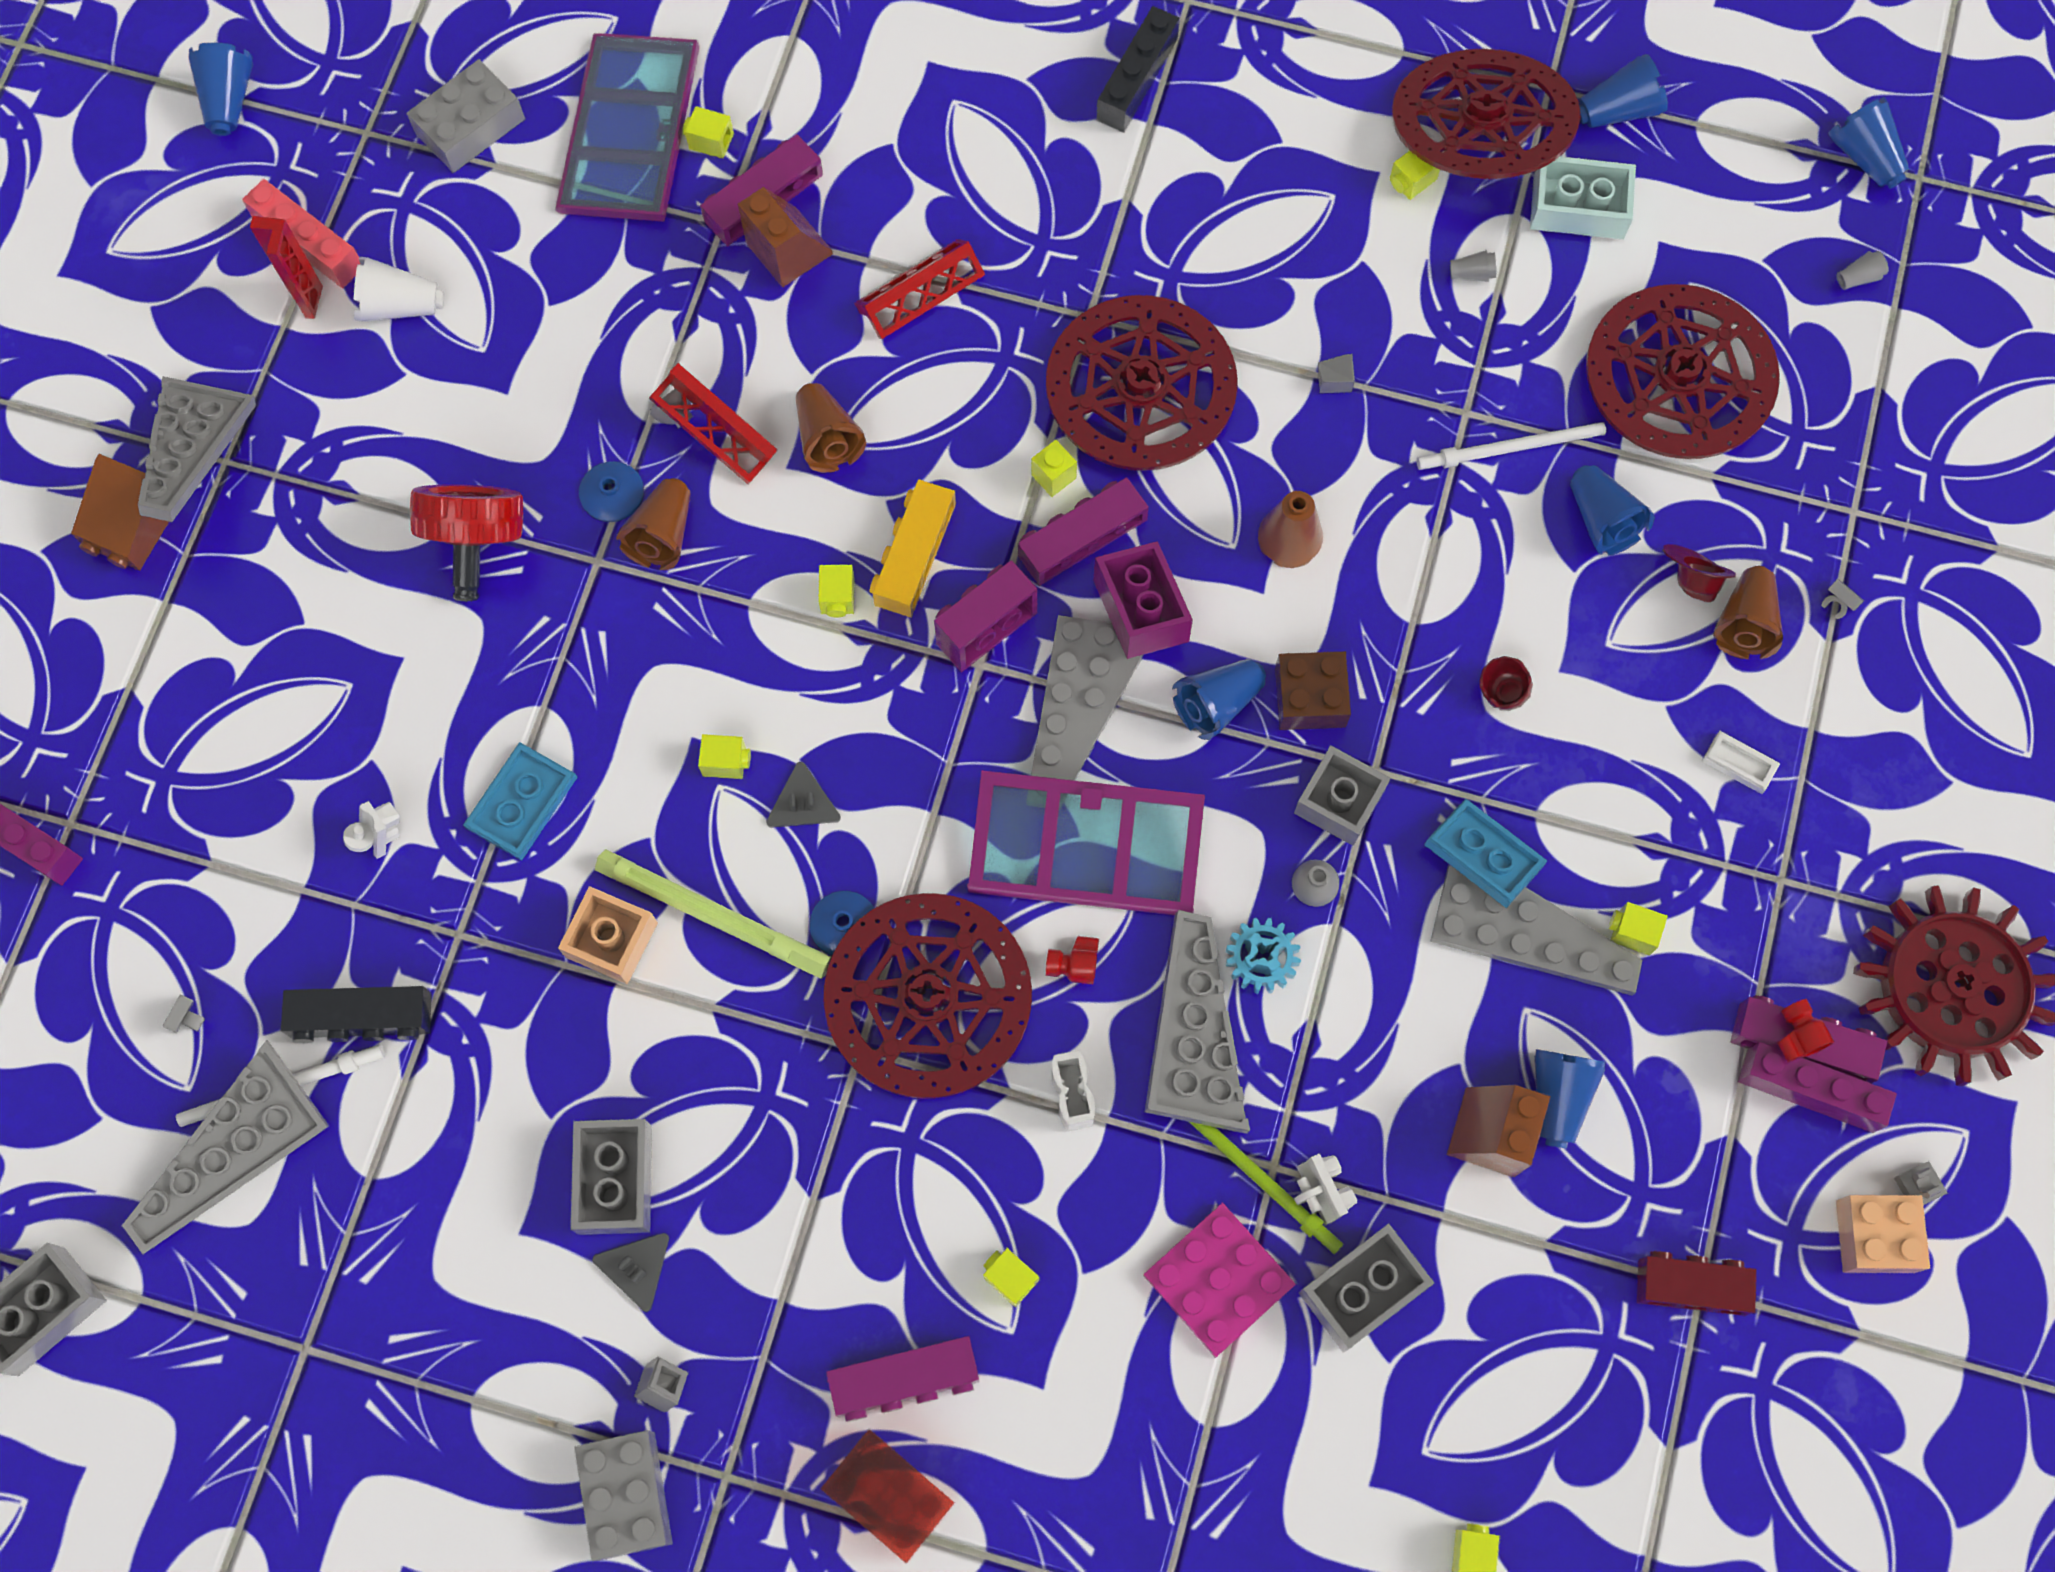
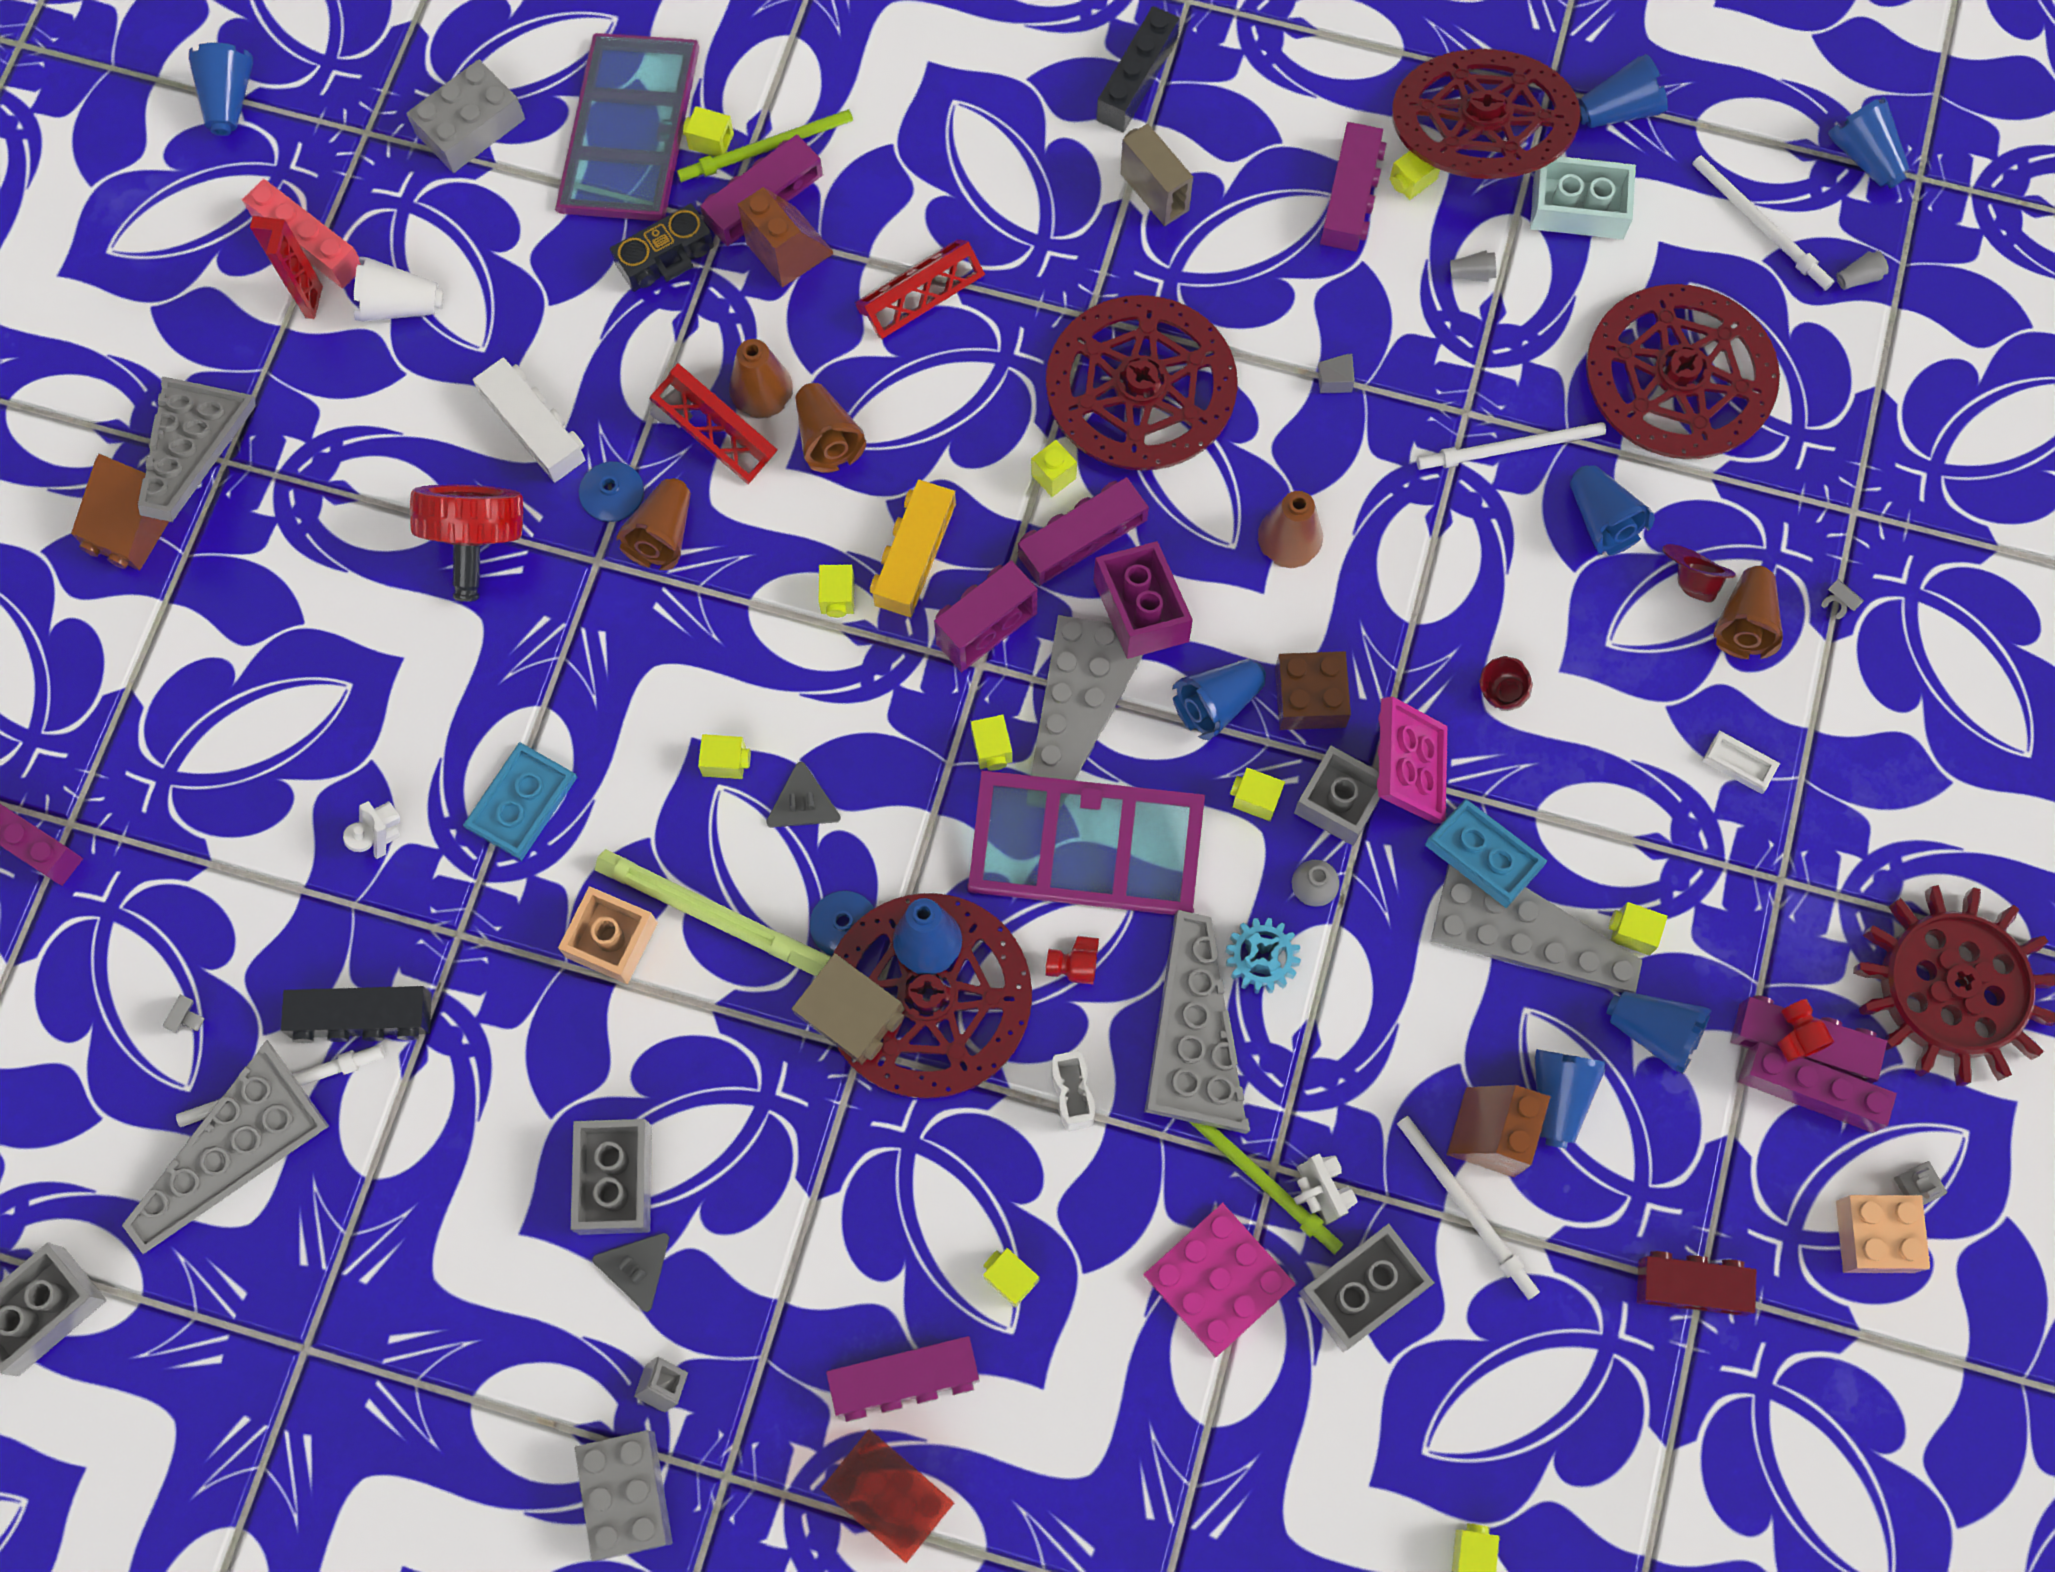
none -> white brick [472,357,586,483]
none -> black piece [610,203,714,292]
none -> lime bar [676,109,853,182]
none -> dark orange cone [729,339,793,418]
none -> dark tan brick [792,953,904,1065]
none -> blue cone [893,898,962,975]
none -> neon yellow brick [971,715,1013,771]
none -> dark tan brick [1120,123,1193,226]
none -> neon yellow brick [1230,767,1285,821]
none -> magenta brick [1320,122,1387,252]
none -> dark pink plate [1377,696,1447,824]
none -> white bar [1397,1116,1540,1300]
none -> blue cone [1607,991,1711,1074]
none -> white bar [1692,155,1834,290]

